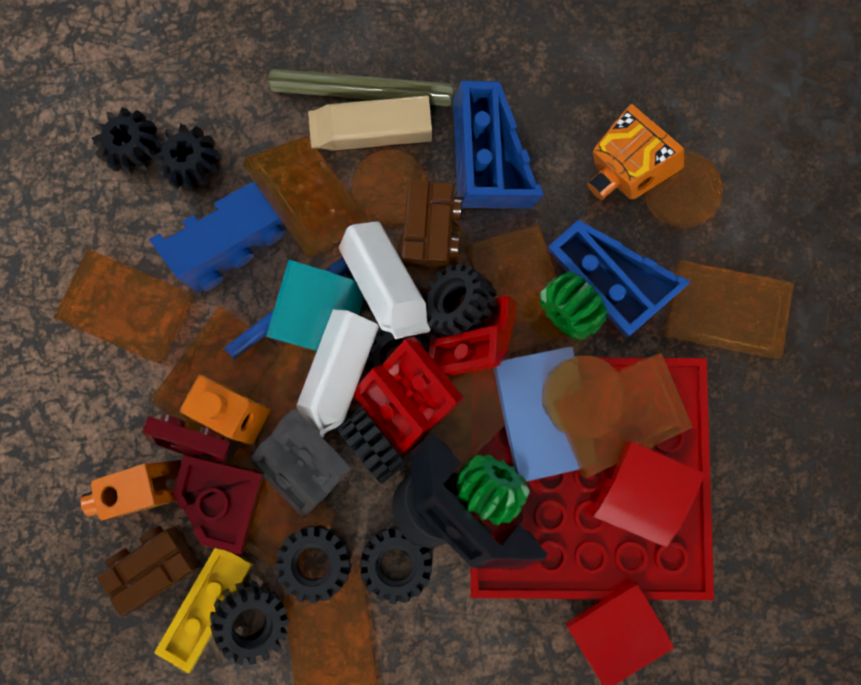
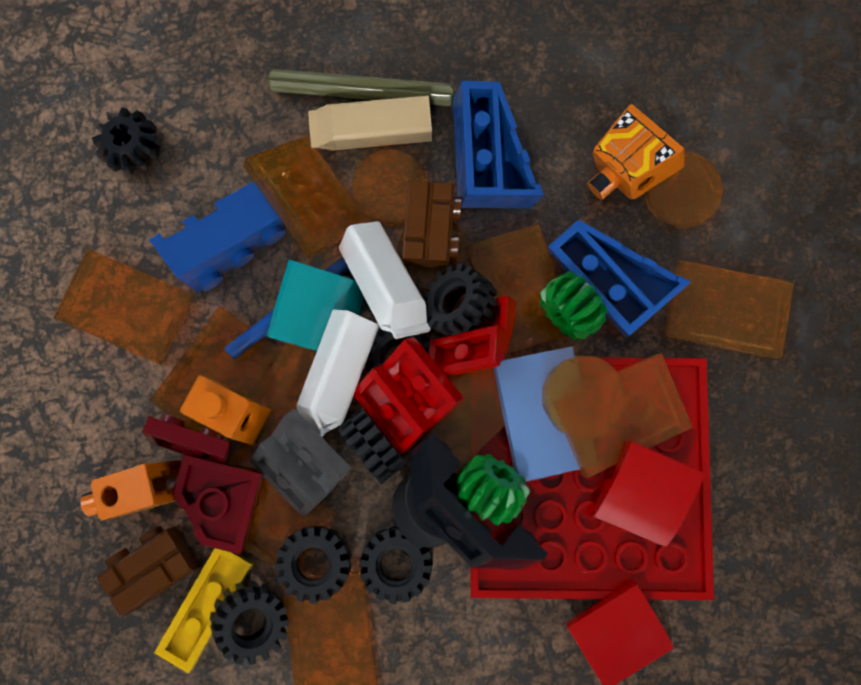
black gear [152,123,220,191] -> none

